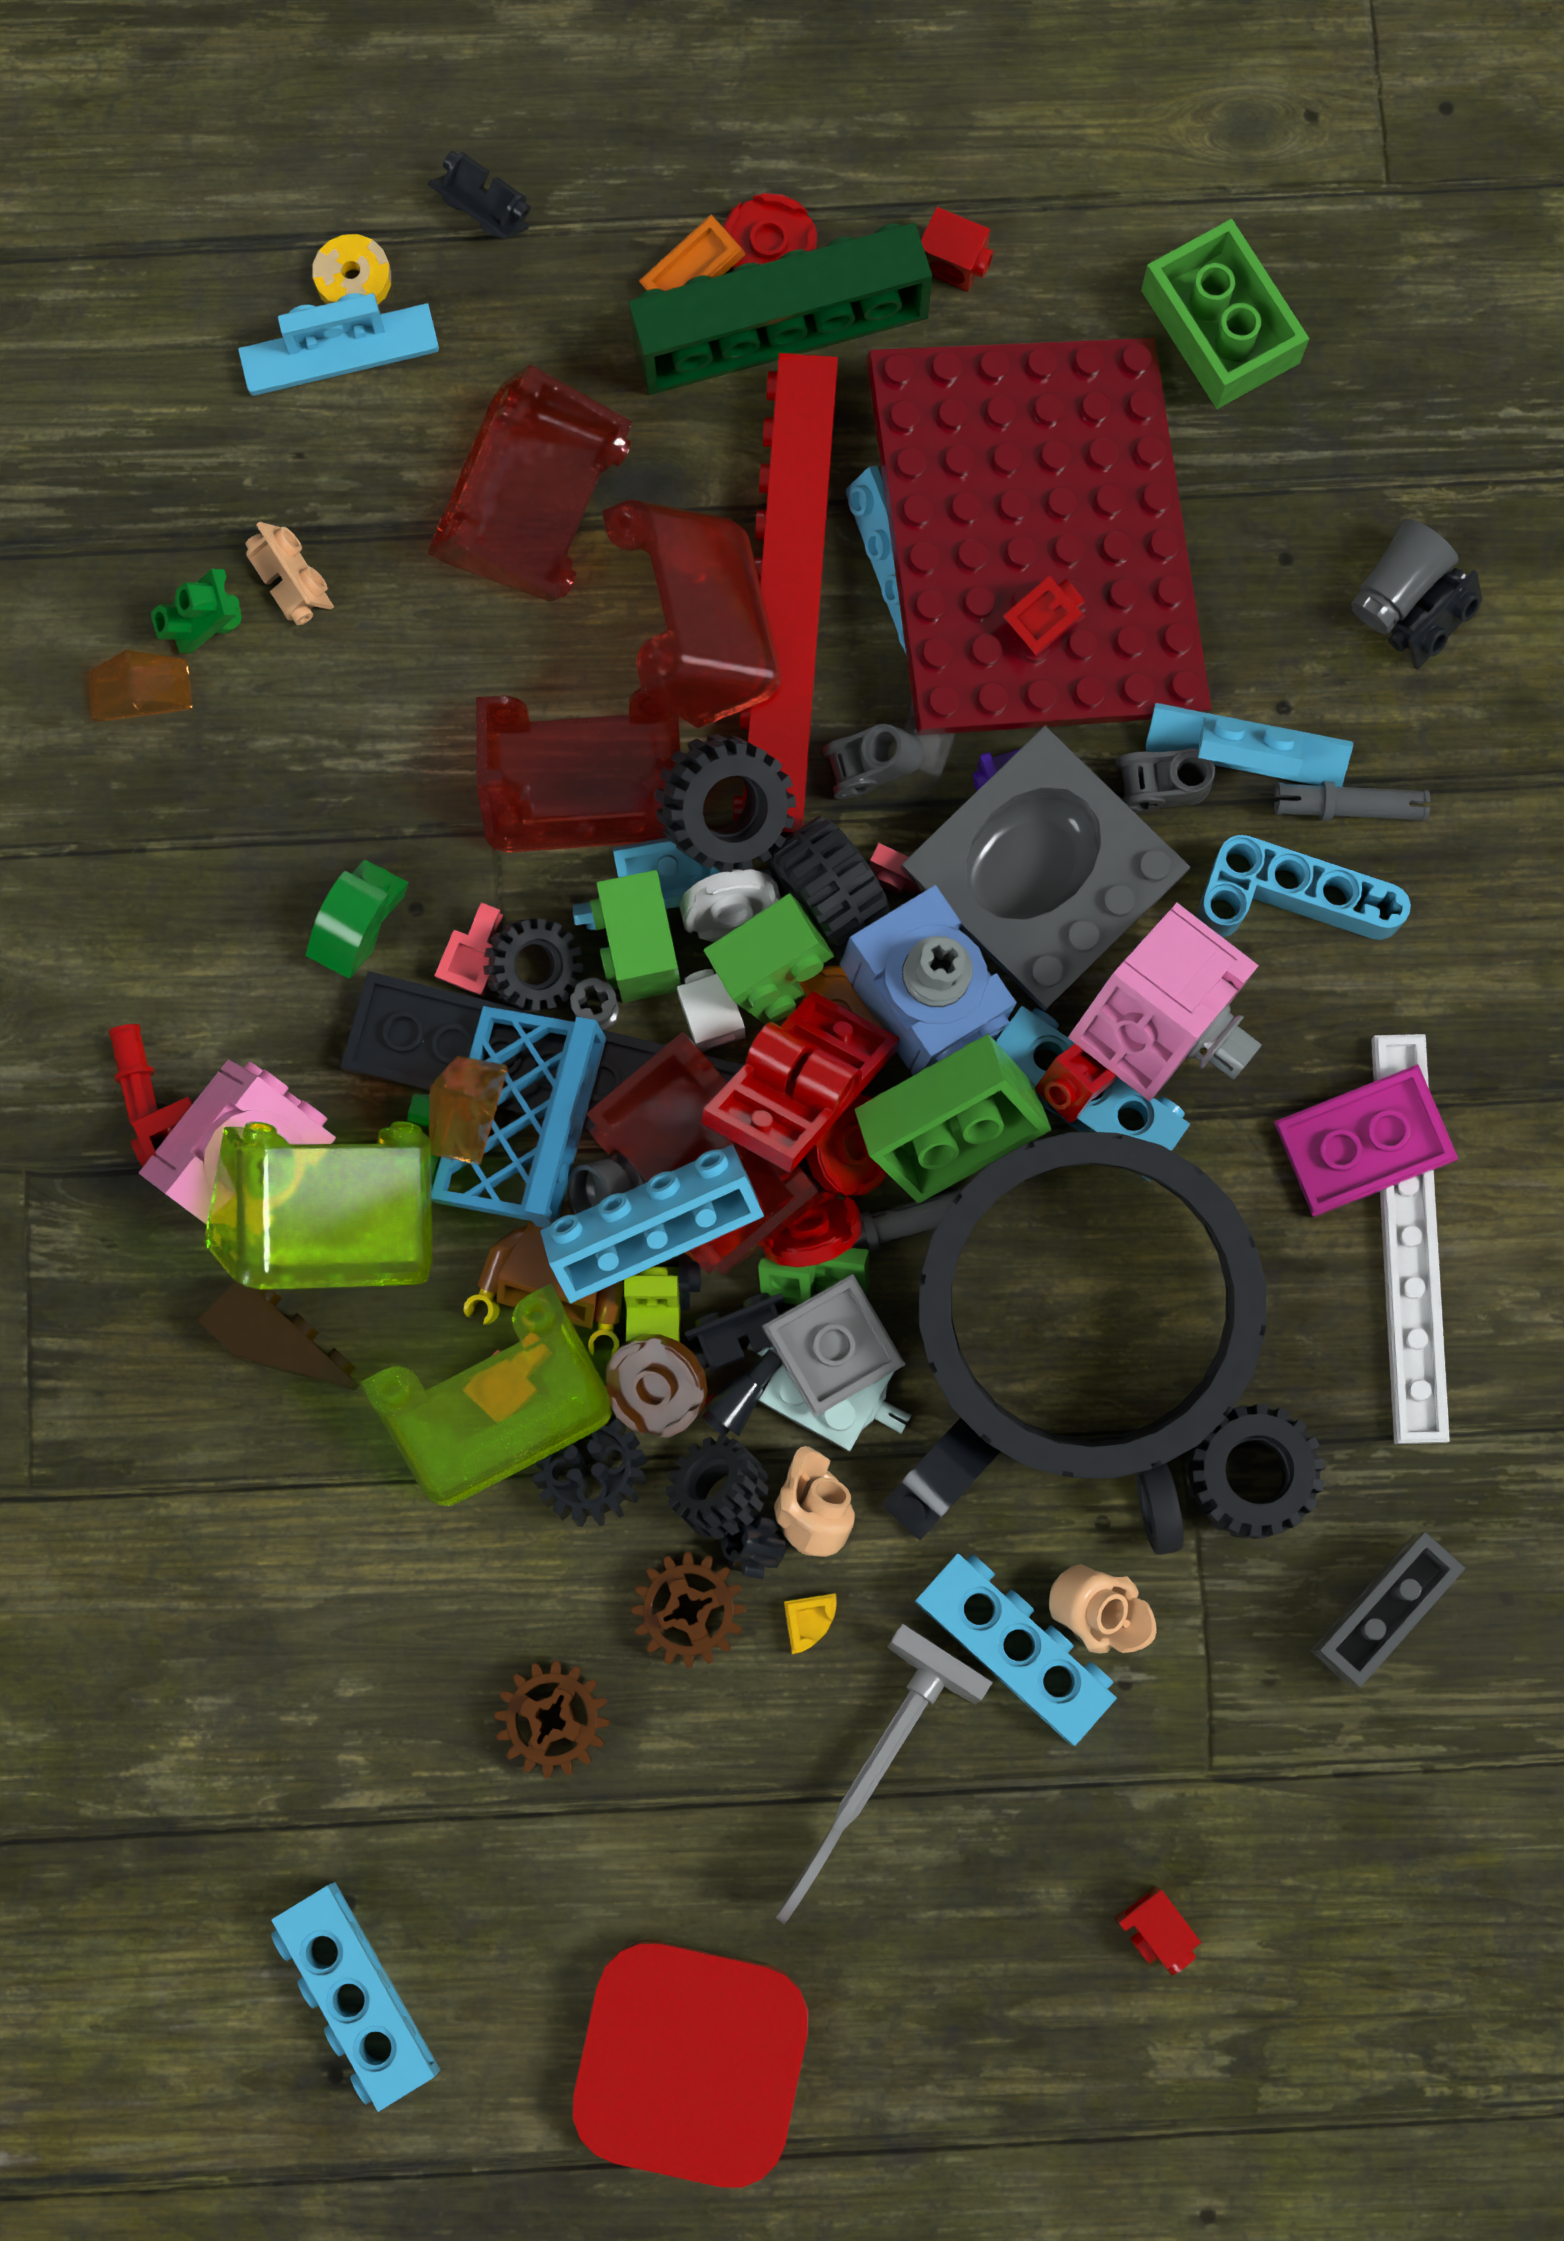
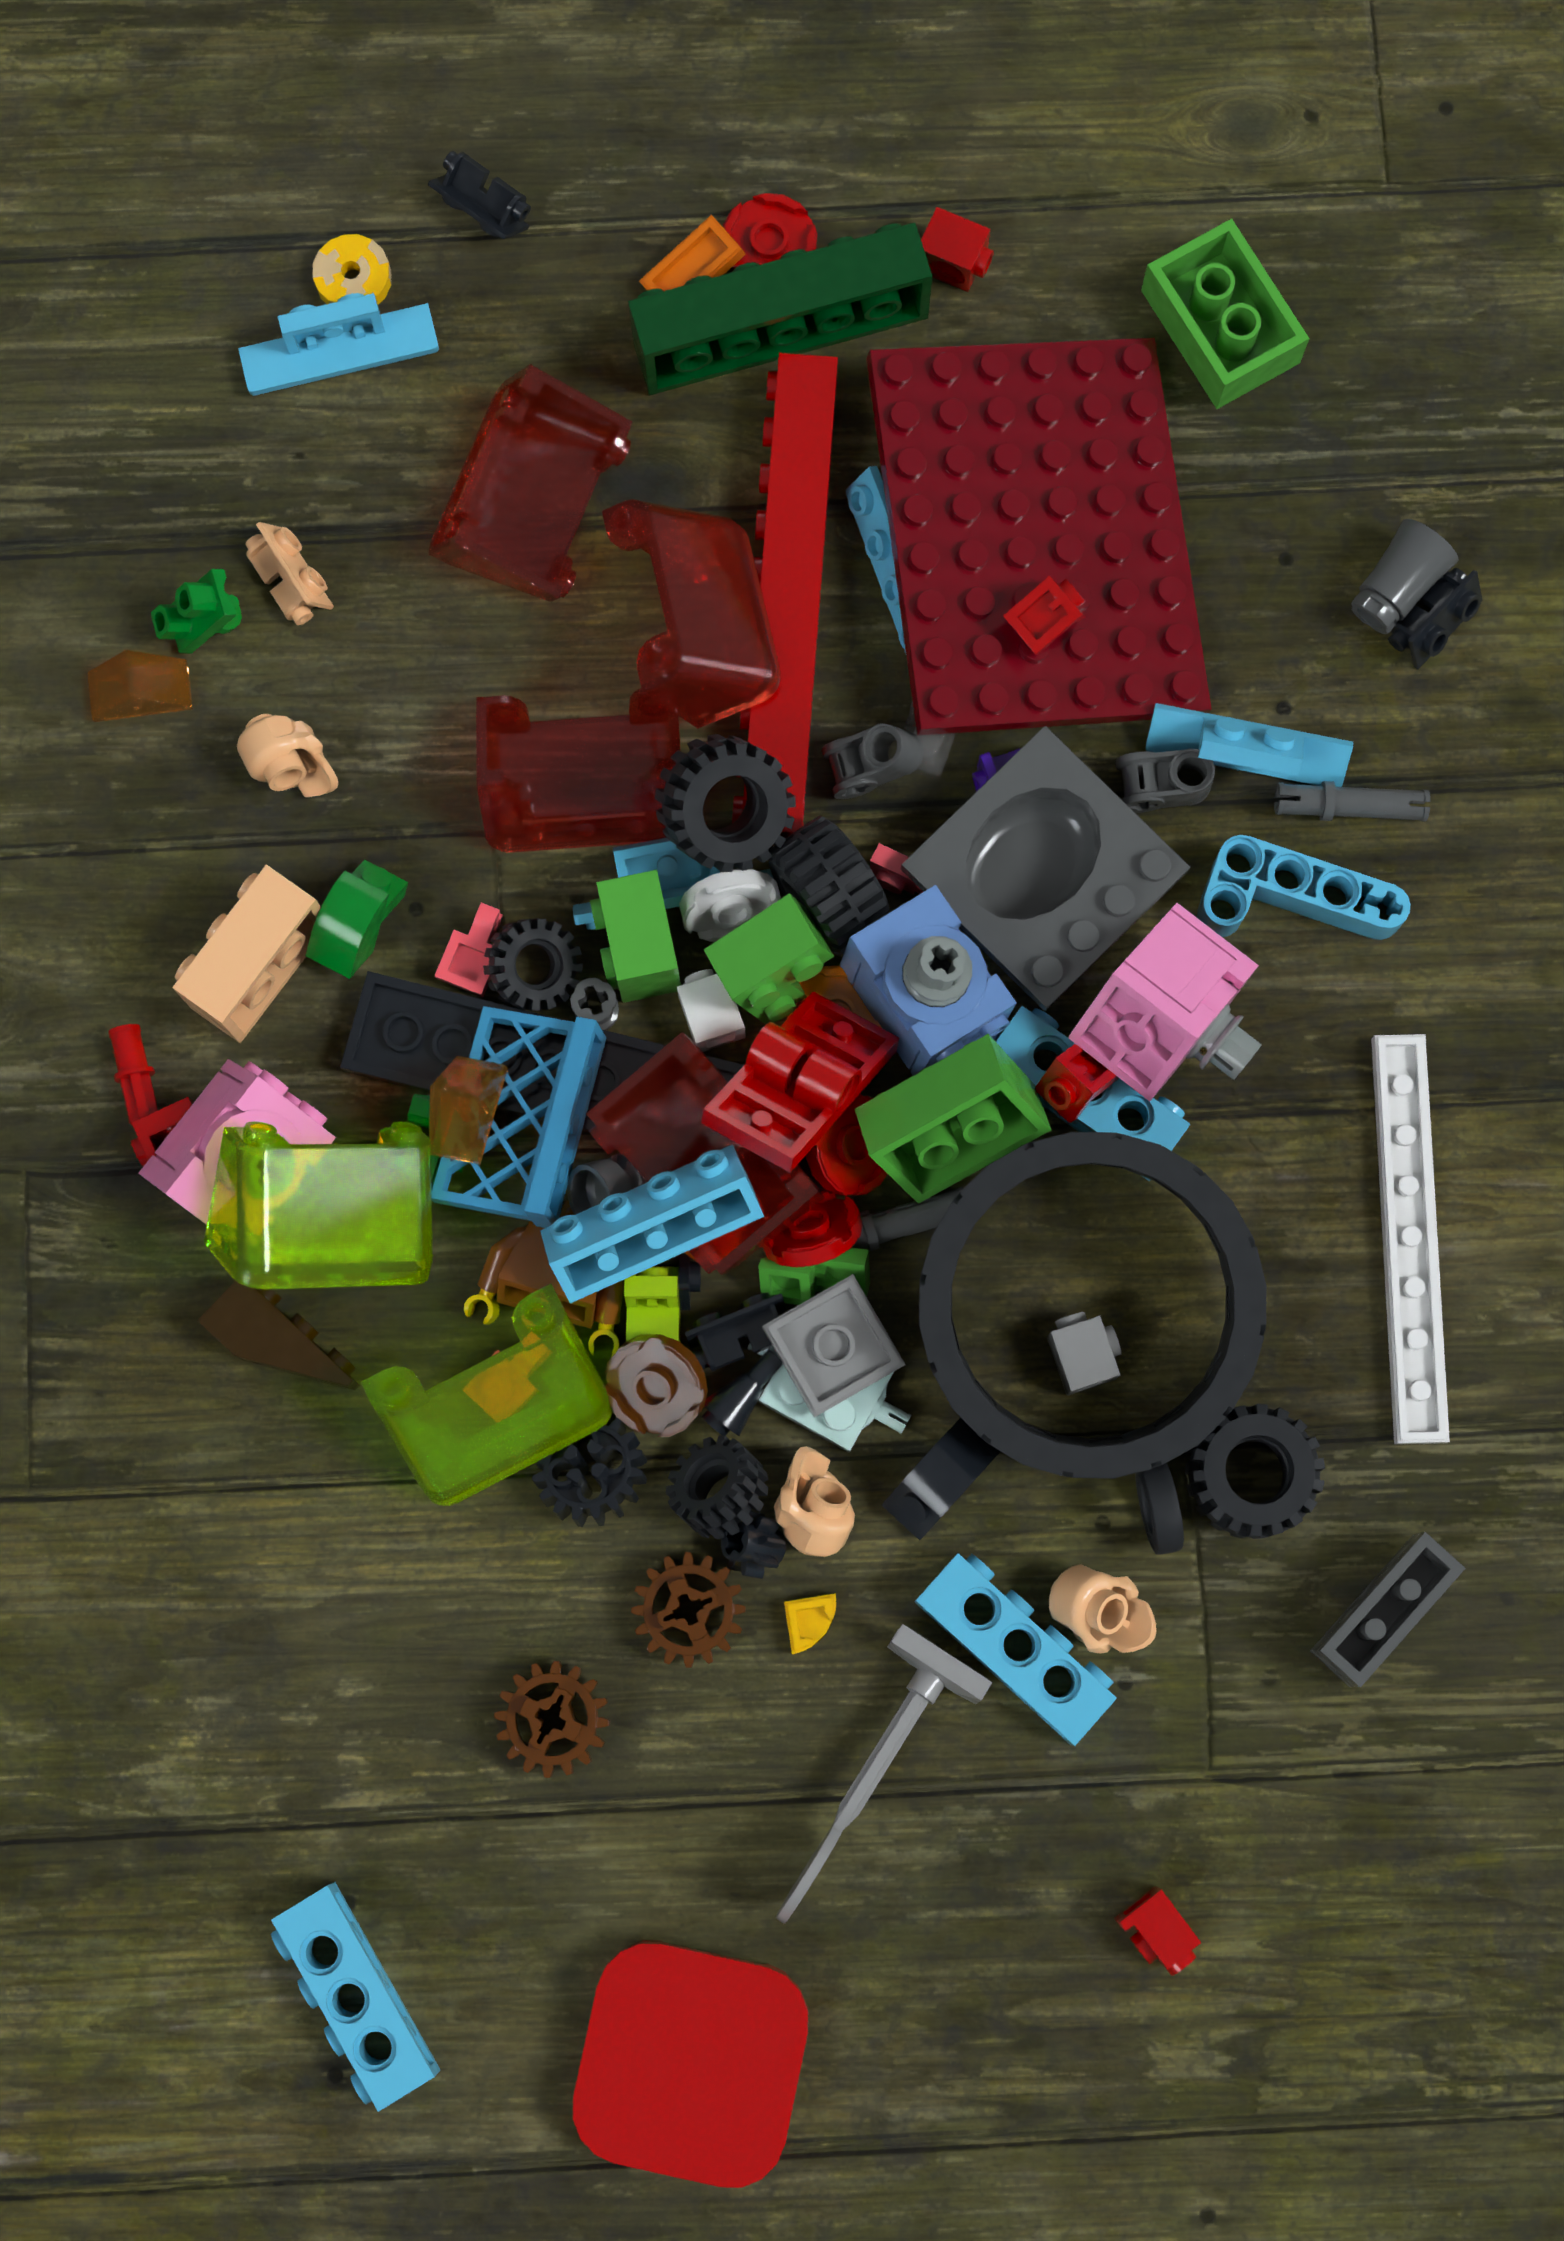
dark pink tile [1274,1064,1458,1218] -> none
none -> light nougat brick [172,864,321,1044]
none -> light nougat head [237,714,338,797]
none -> light grey brick [1047,1312,1121,1396]

